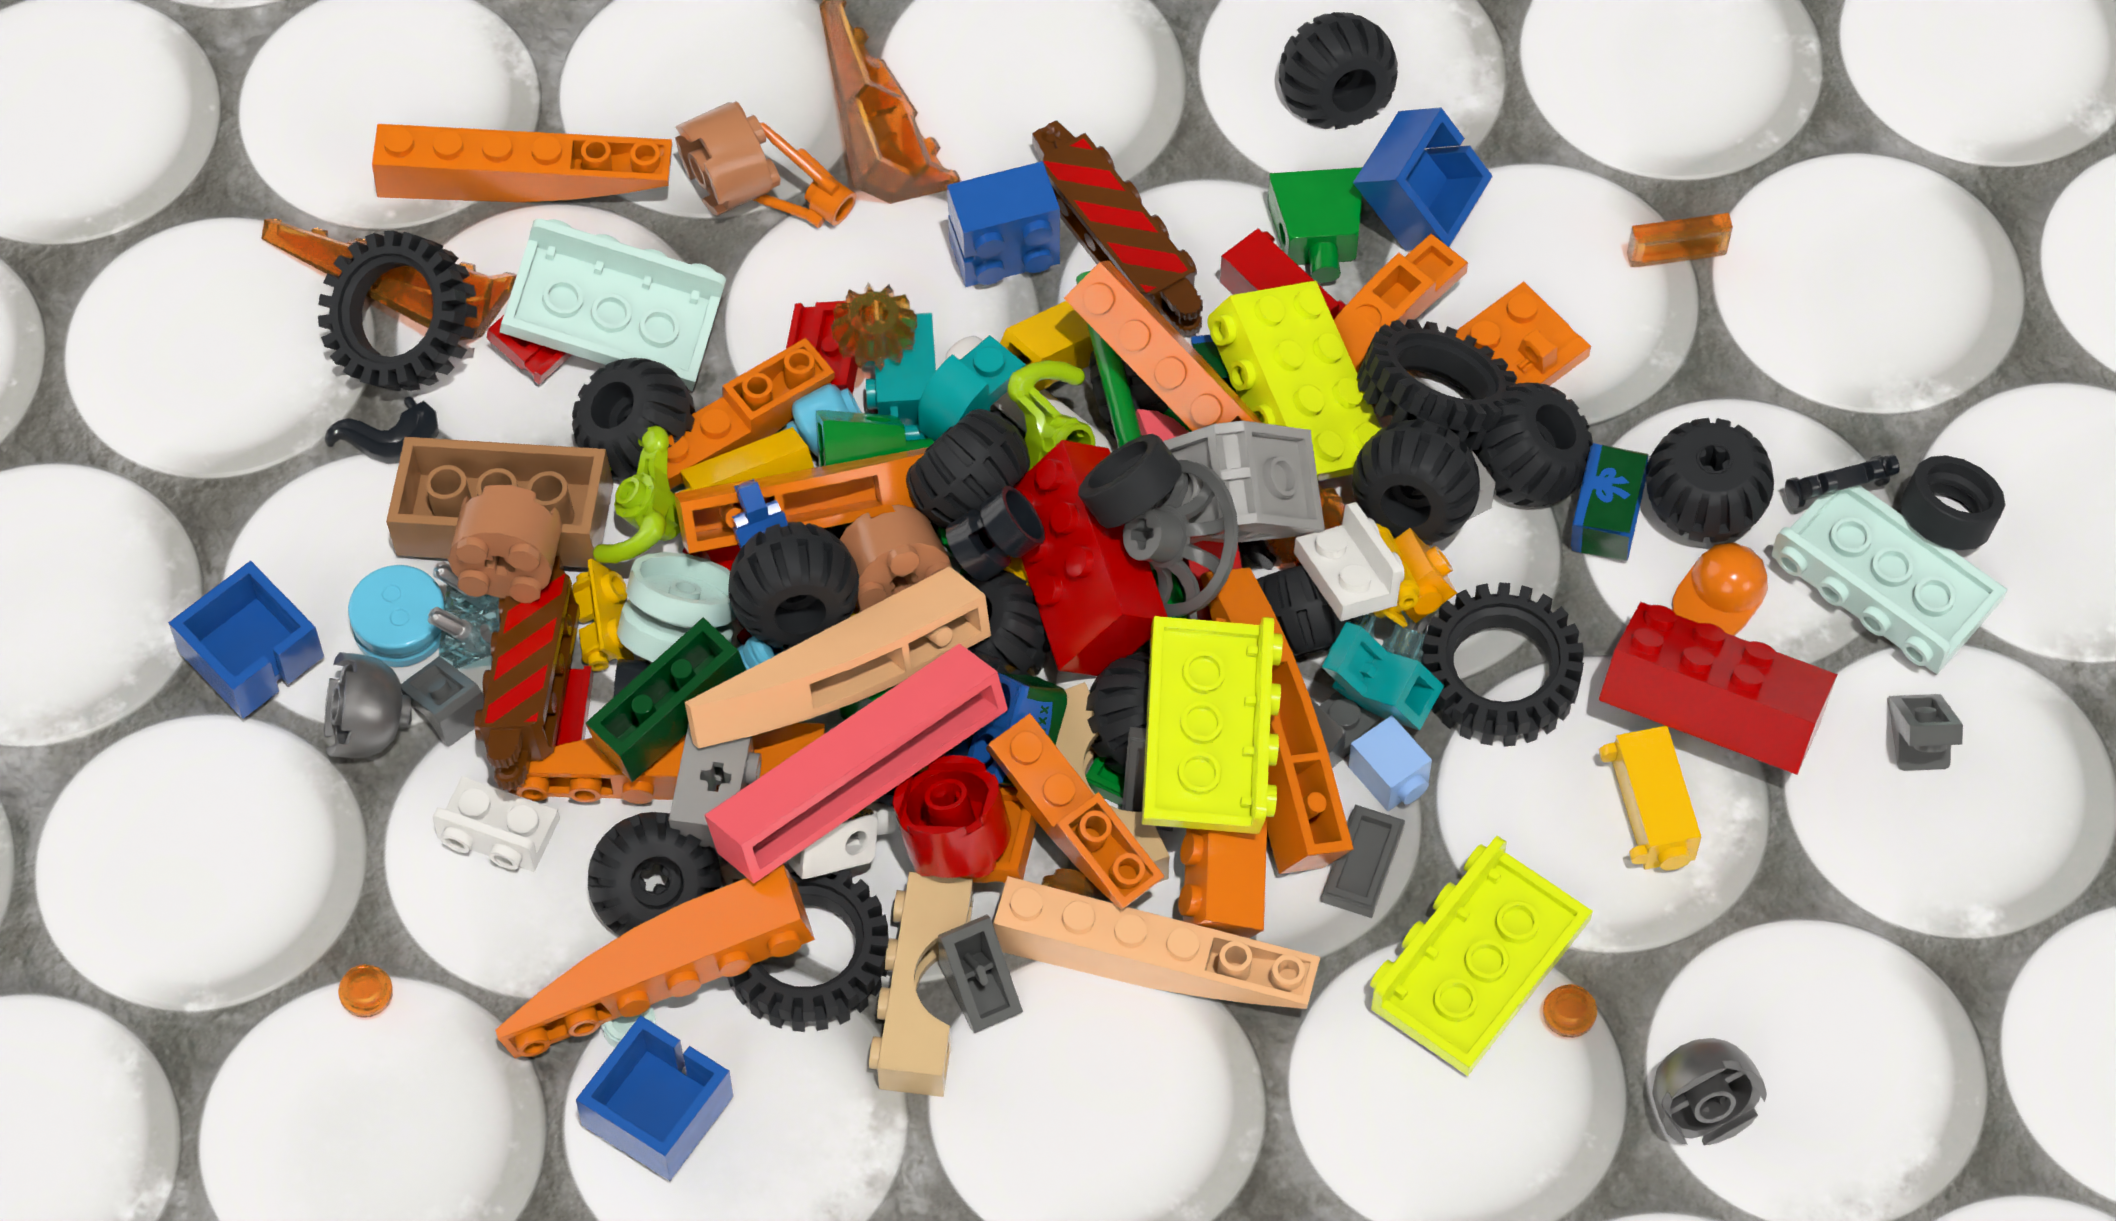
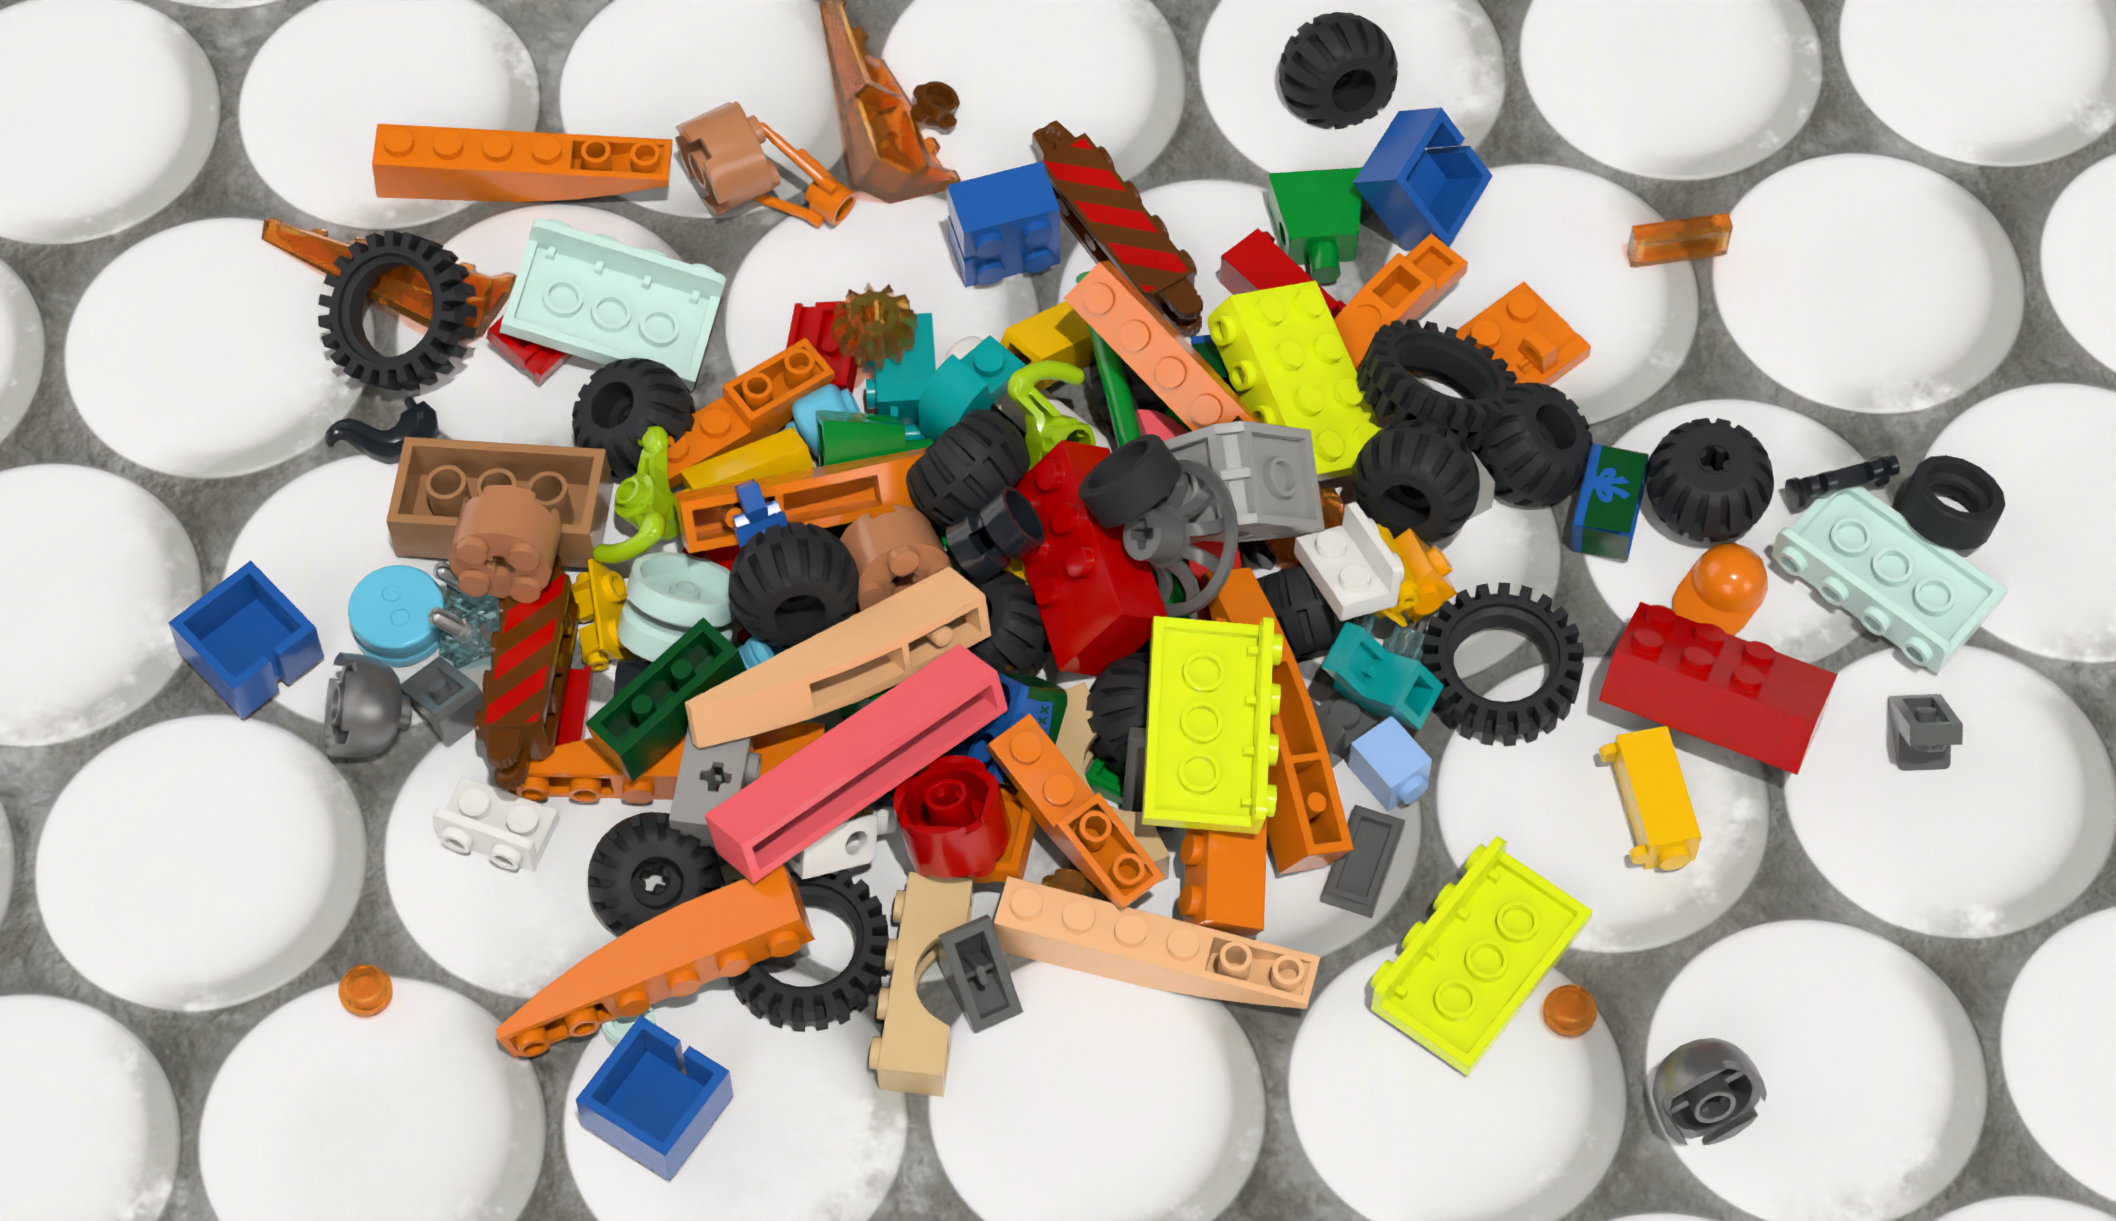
none -> reddish brown plate [910,81,960,130]

